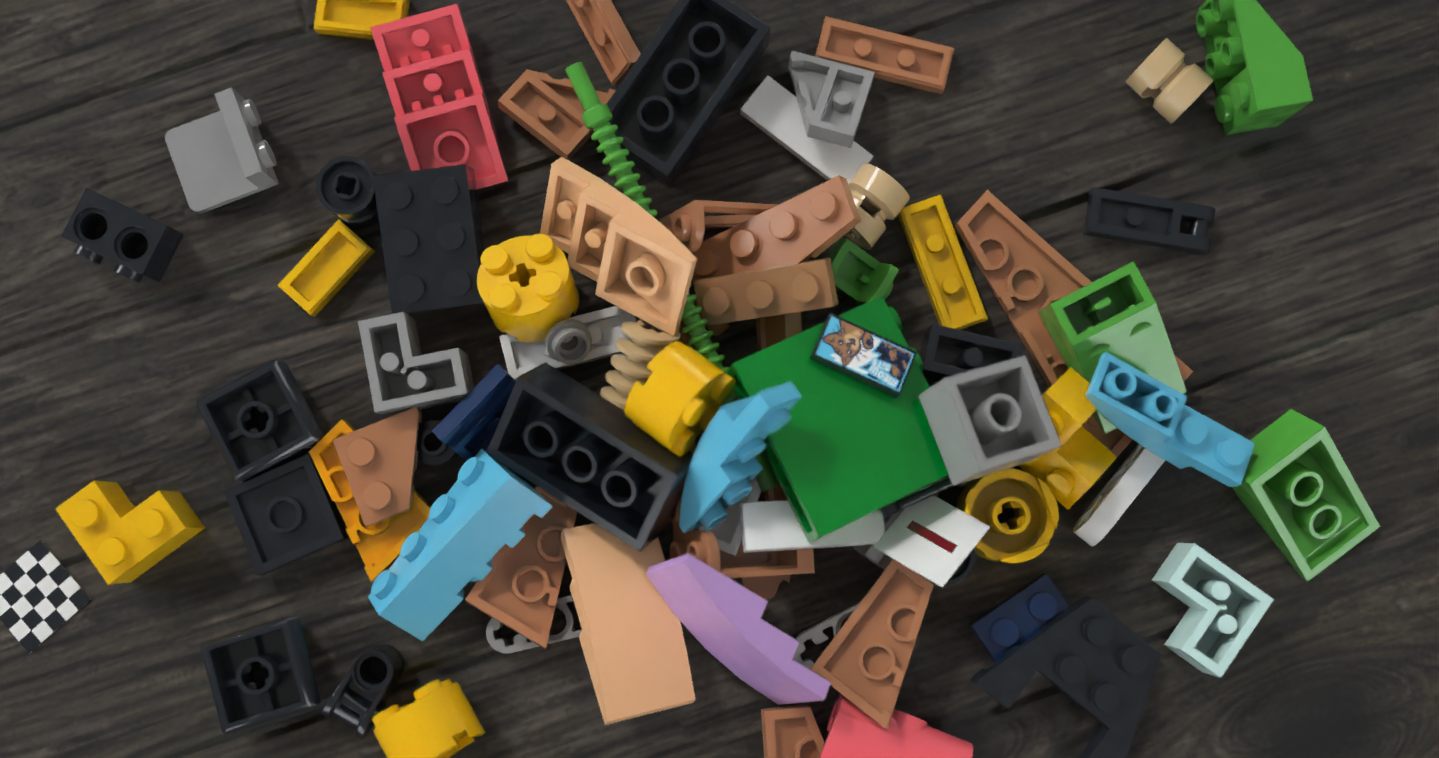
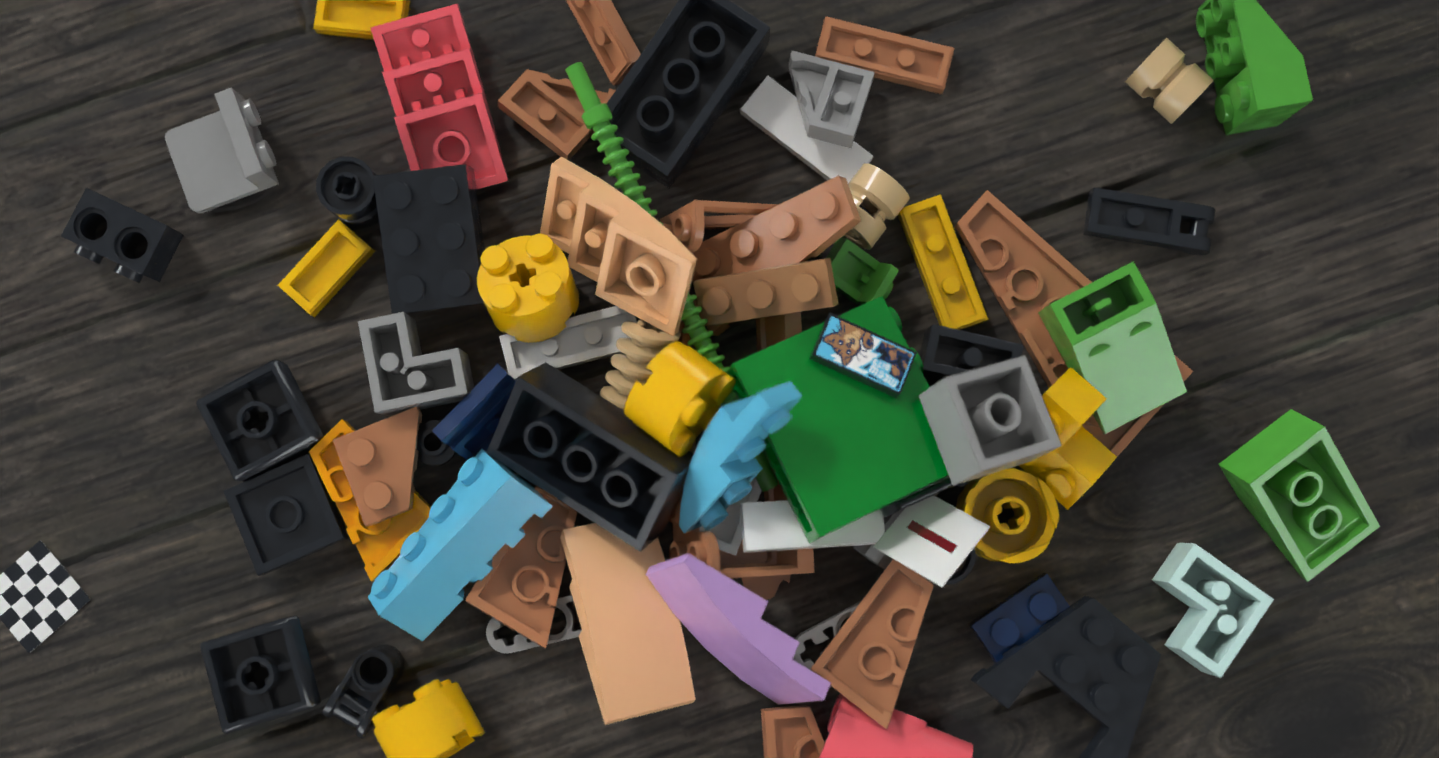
yellow brick [55,481,205,585] -> none
light grey plate [545,319,592,364] -> none
white beam [1073,444,1165,546] -> none
medium azure slope [1085,352,1255,487] -> none

